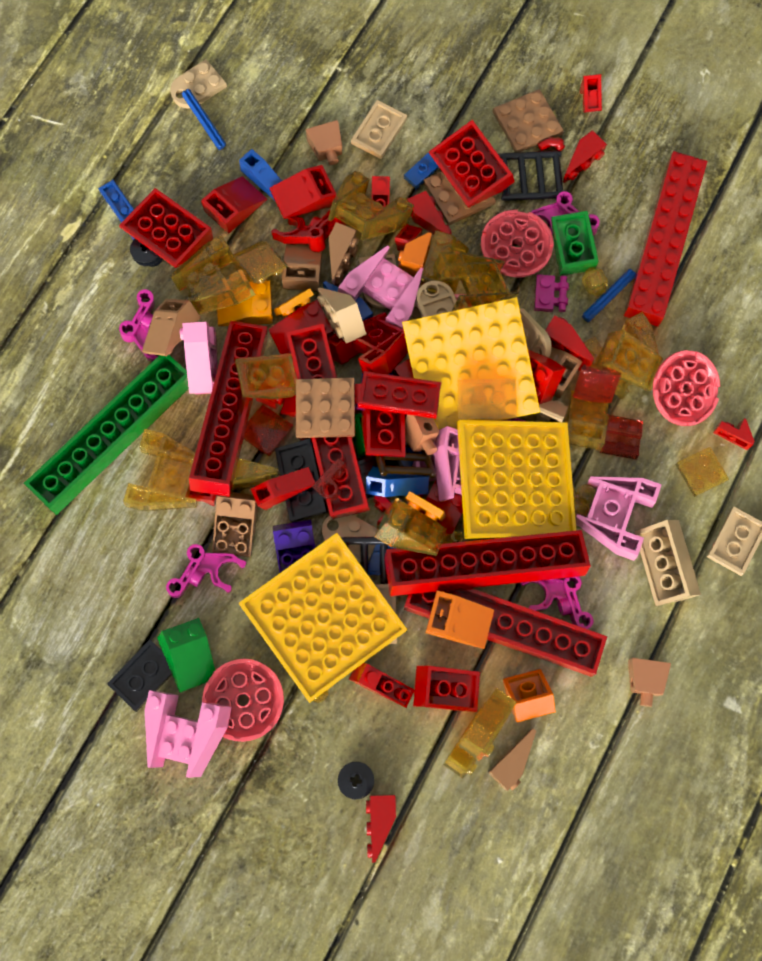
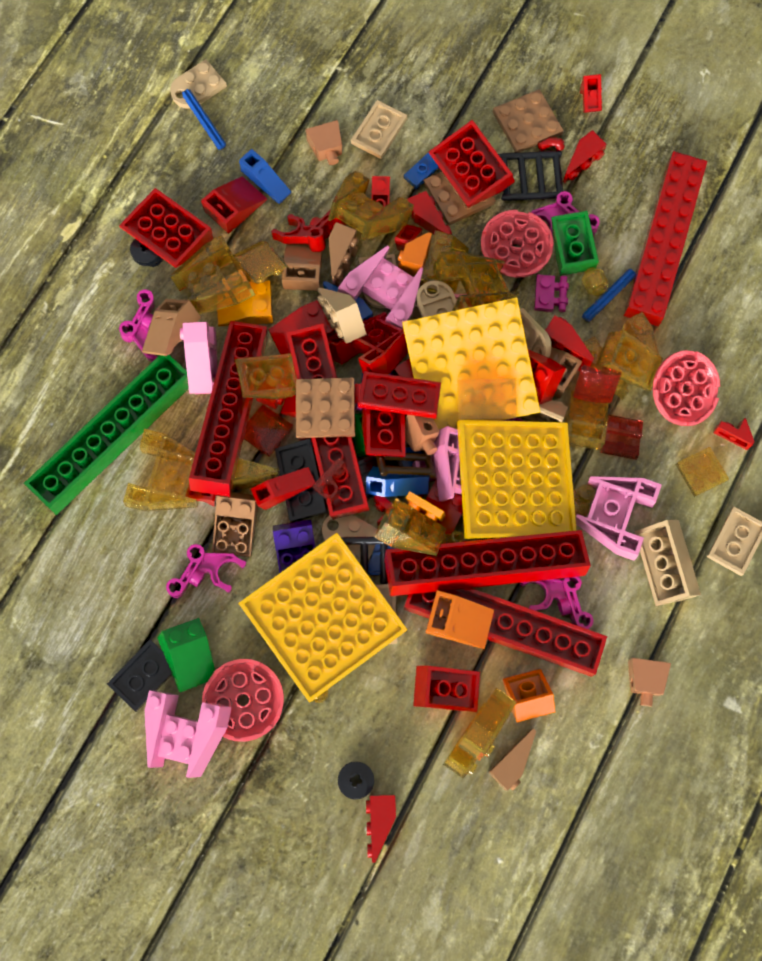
blue tile [98,180,135,240] -> none
red slope [270,165,337,219] -> none
light orange plate [273,288,314,317] -> none
red slope [349,663,414,708] -> none

